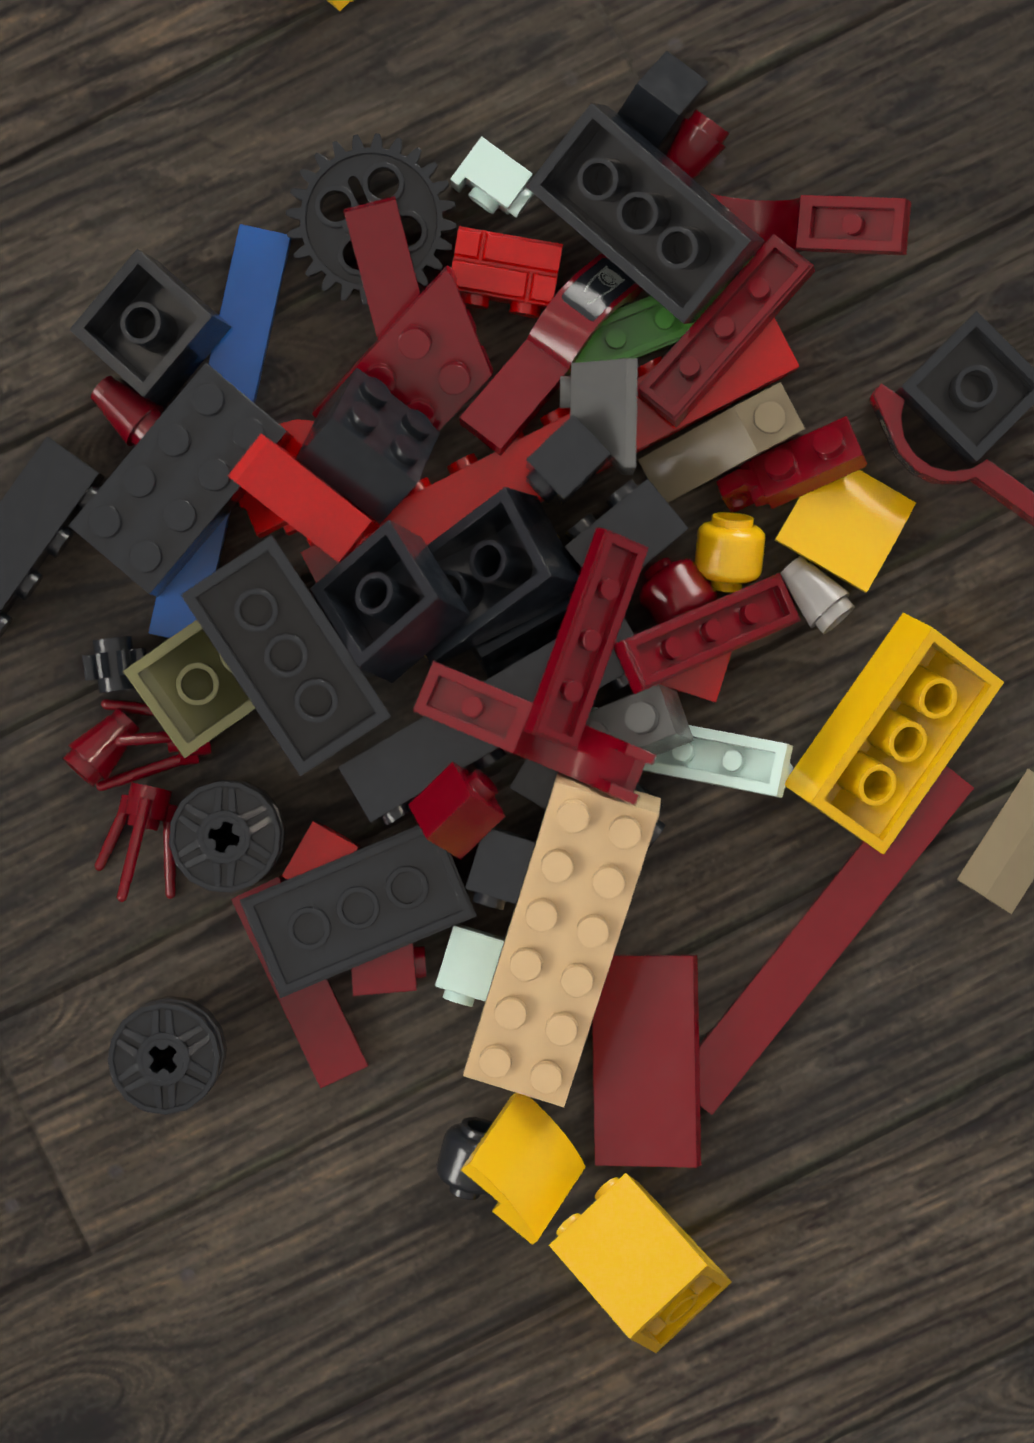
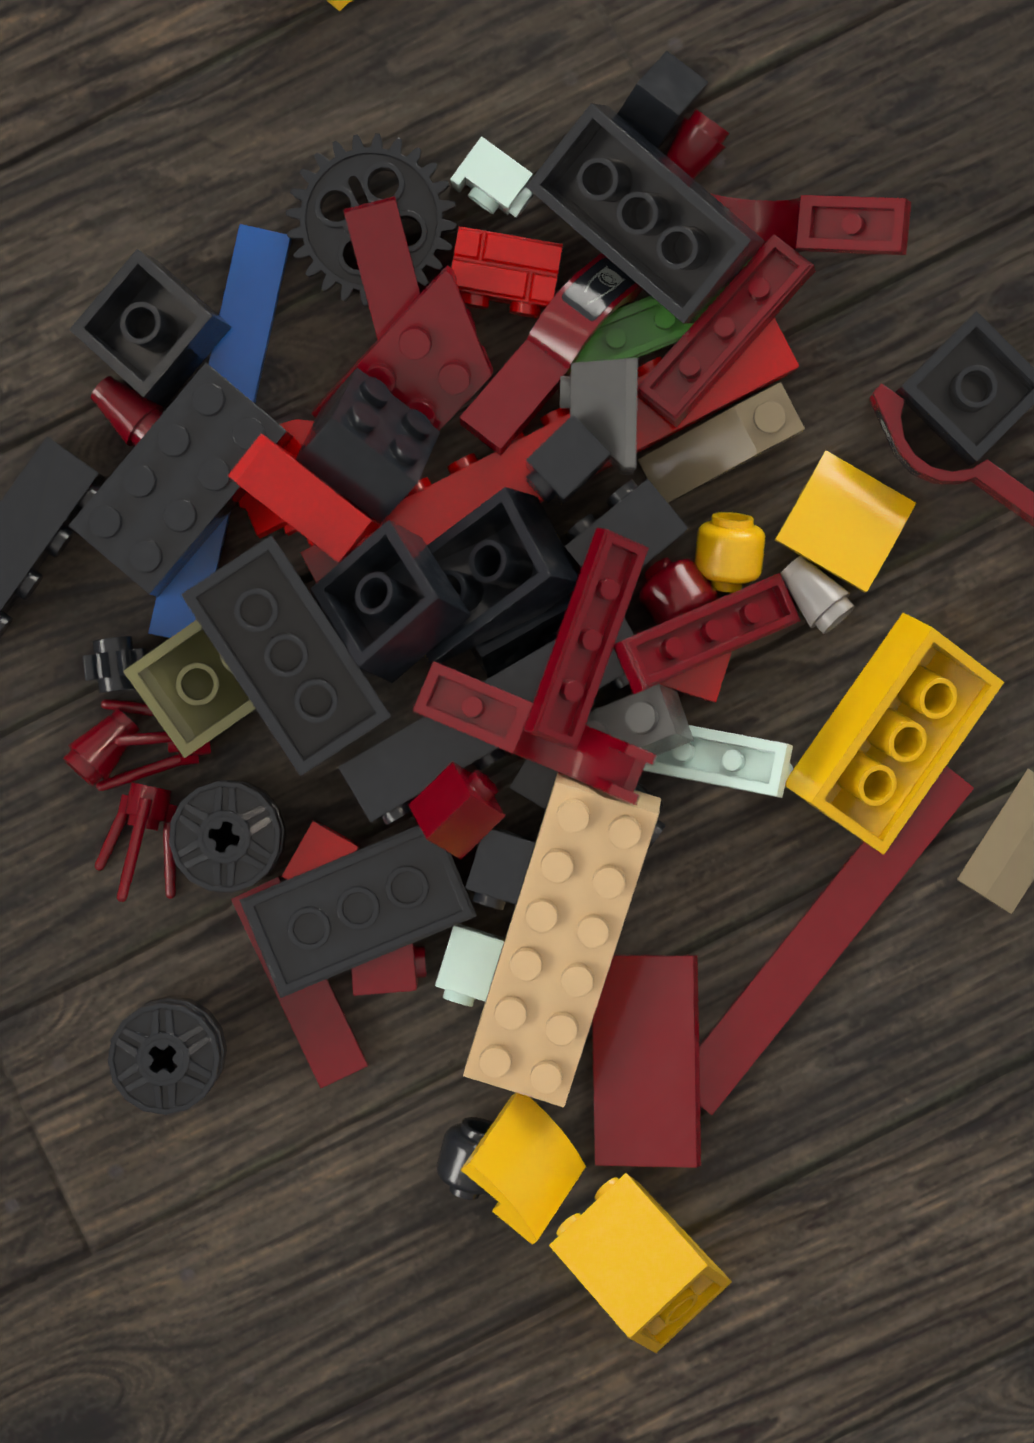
dark red hinge [716,416,868,513] -> none

